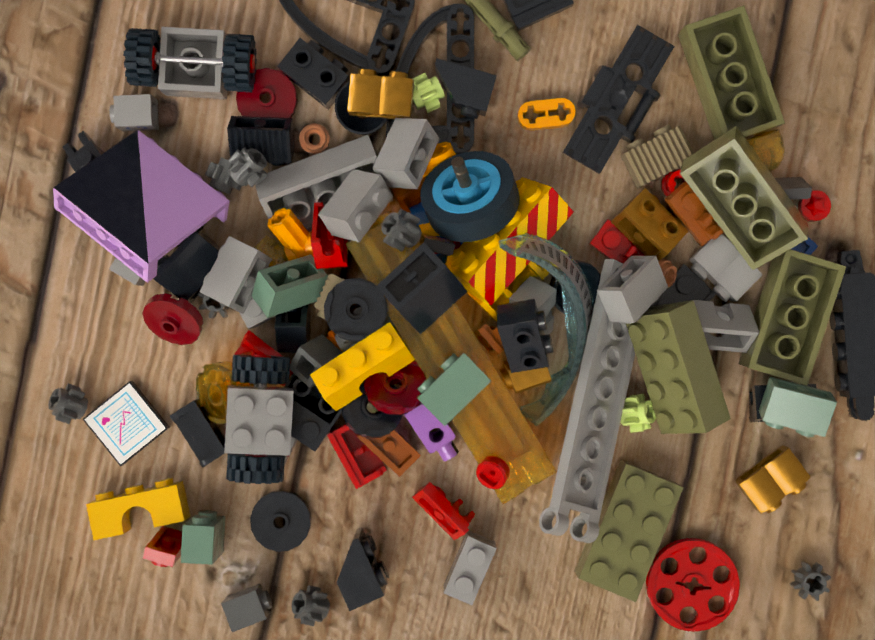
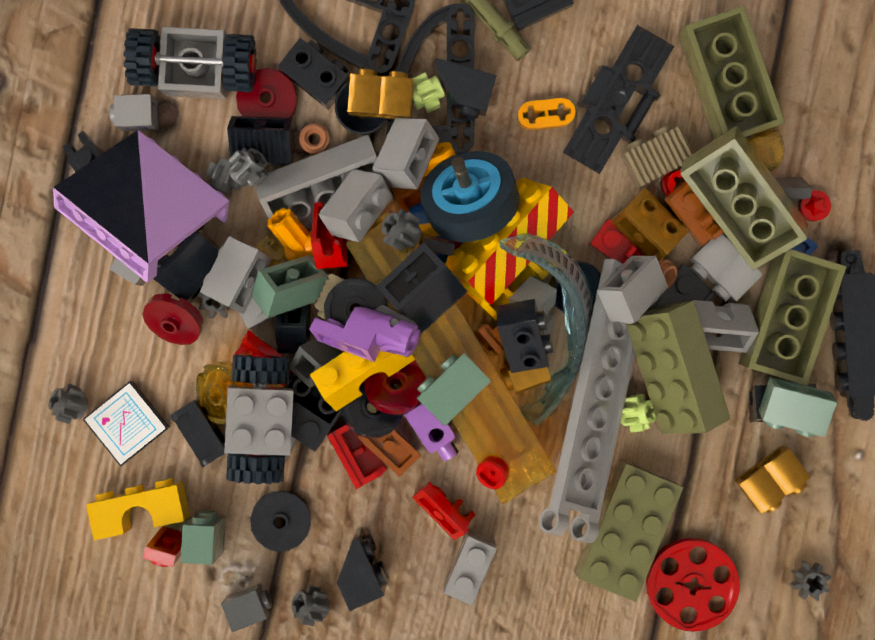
none -> medium lavender plate [310,305,420,362]

